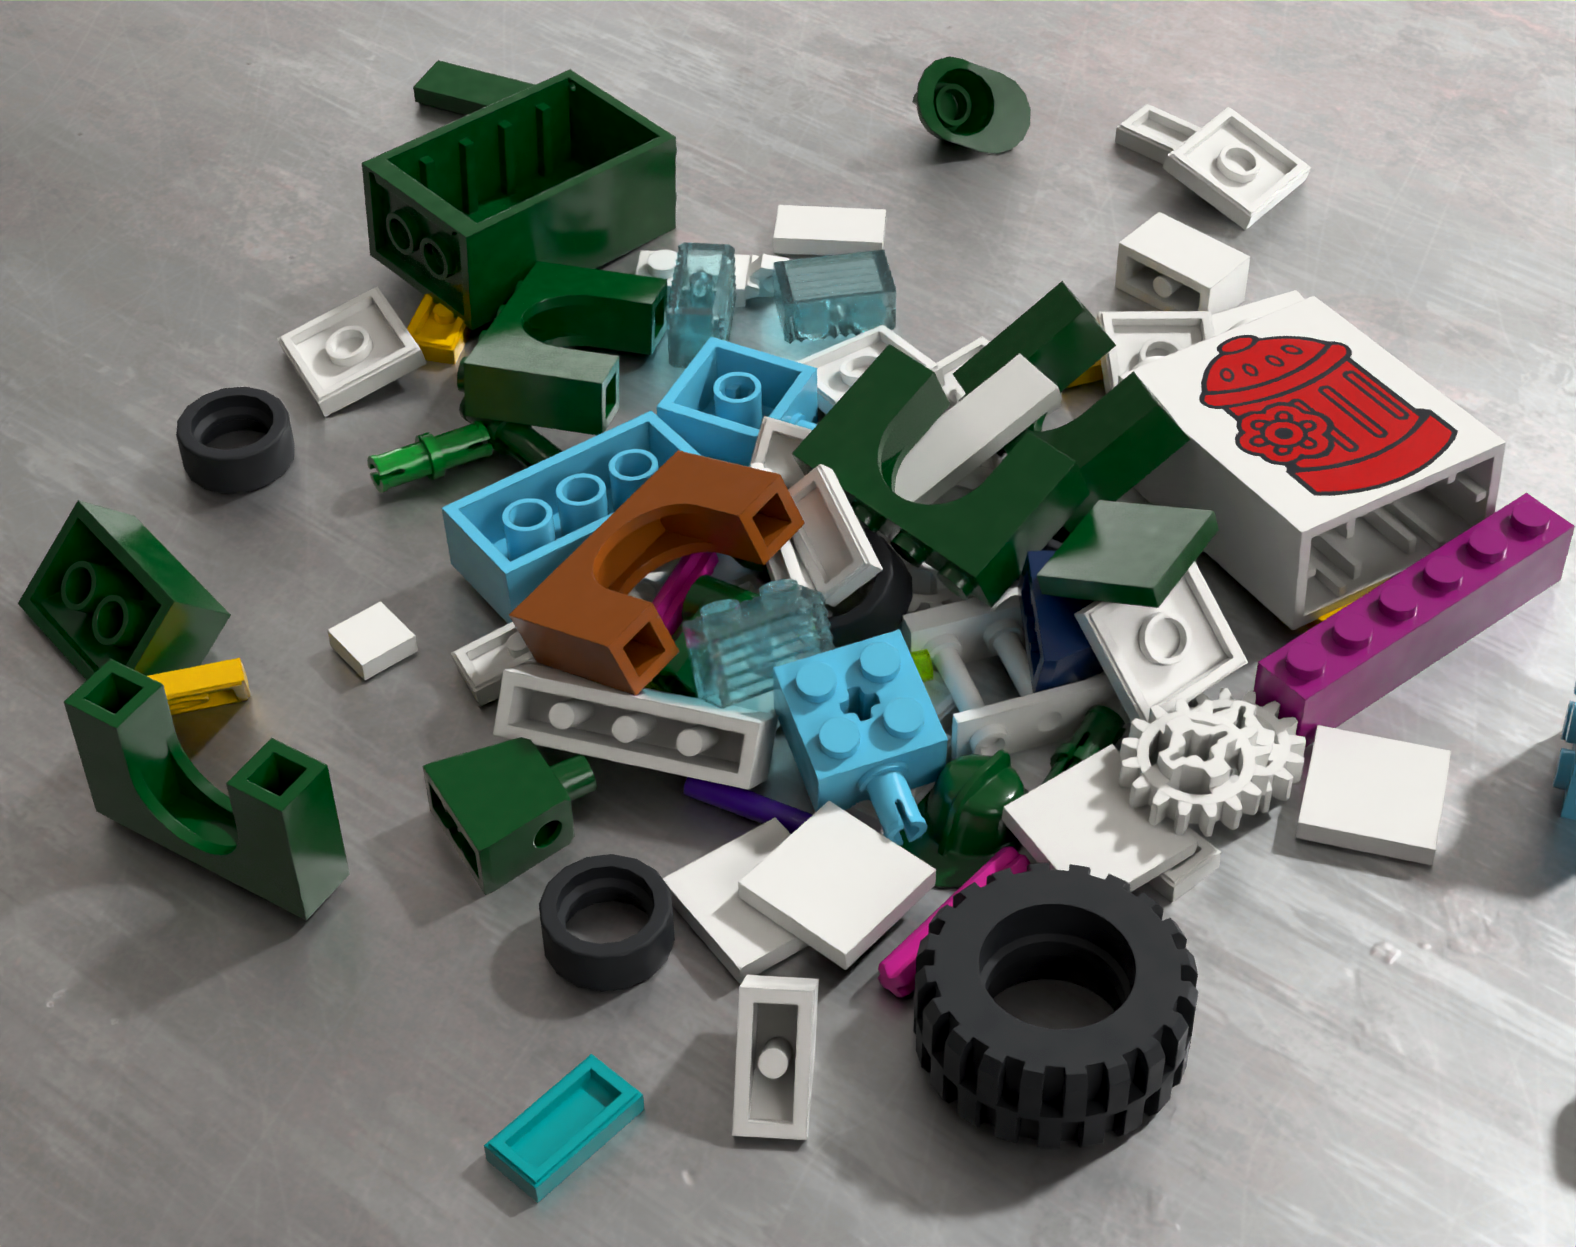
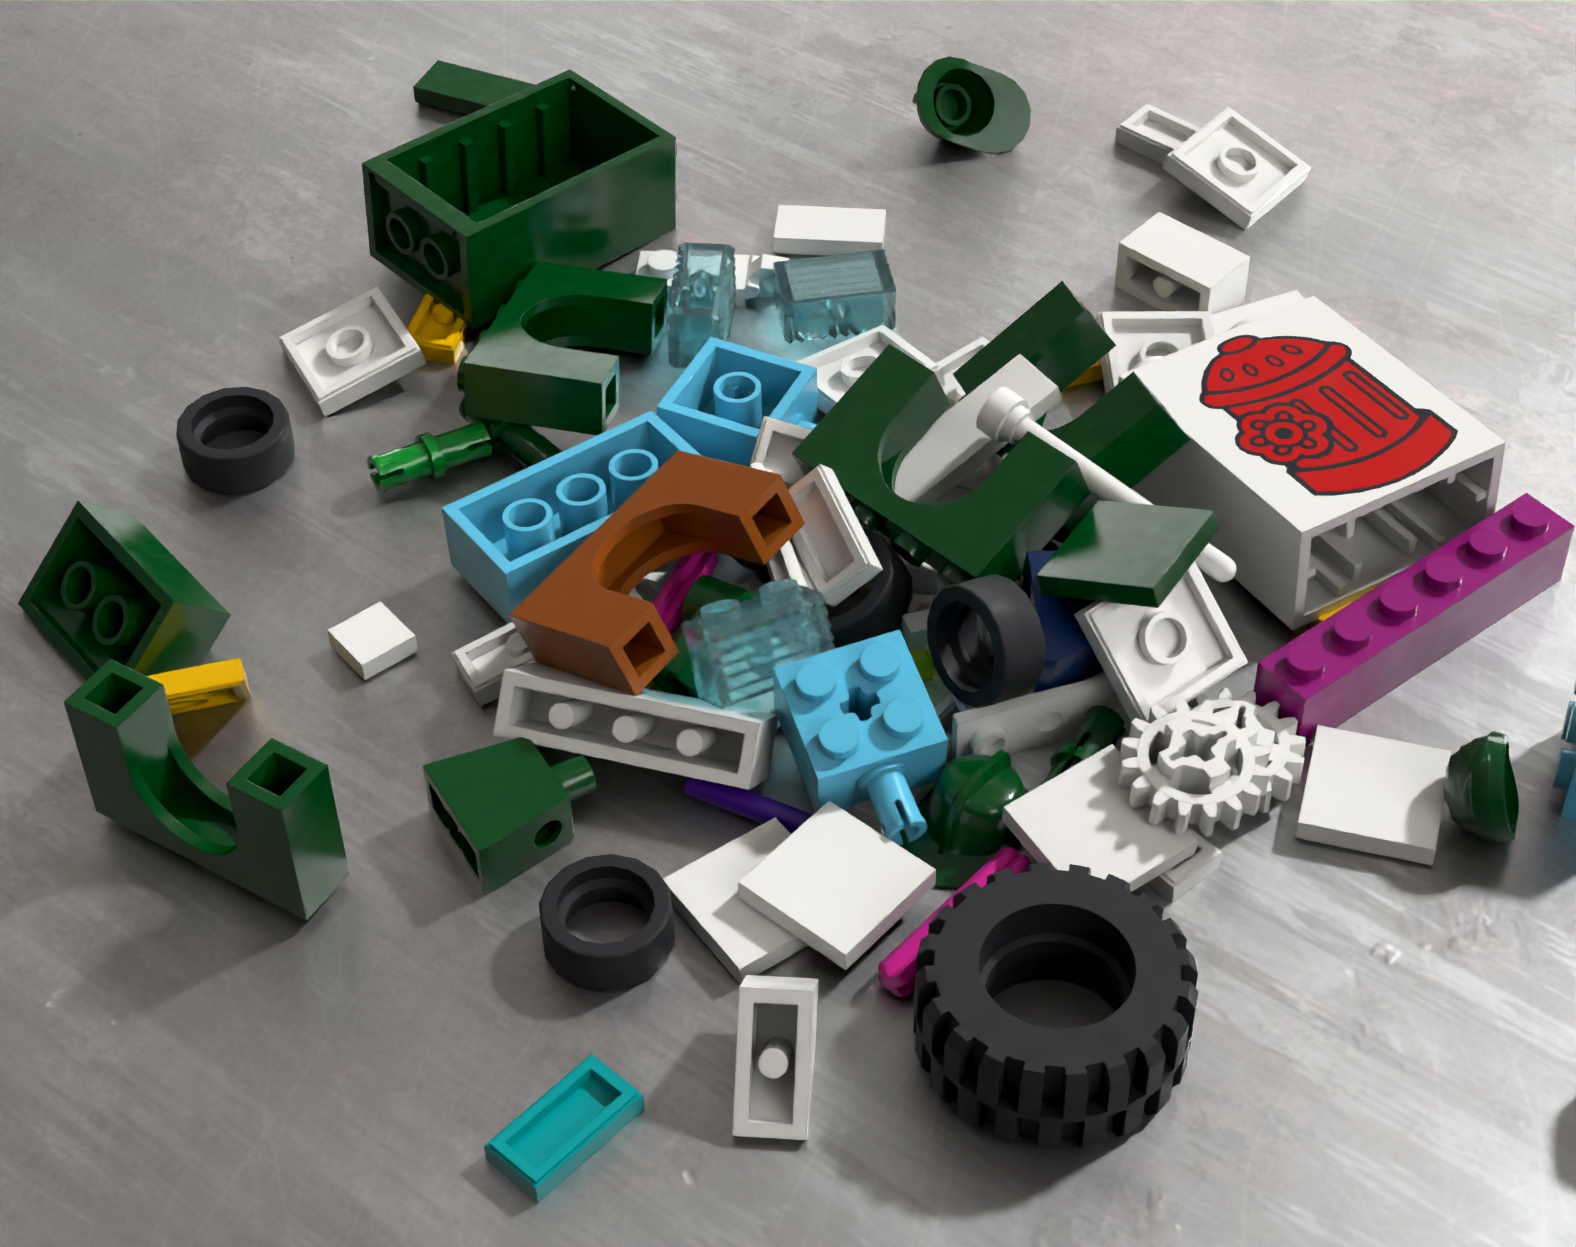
none -> black tyre [927,574,1045,708]
none -> white piece [976,387,1237,582]
none -> dark green piece [1443,731,1519,843]

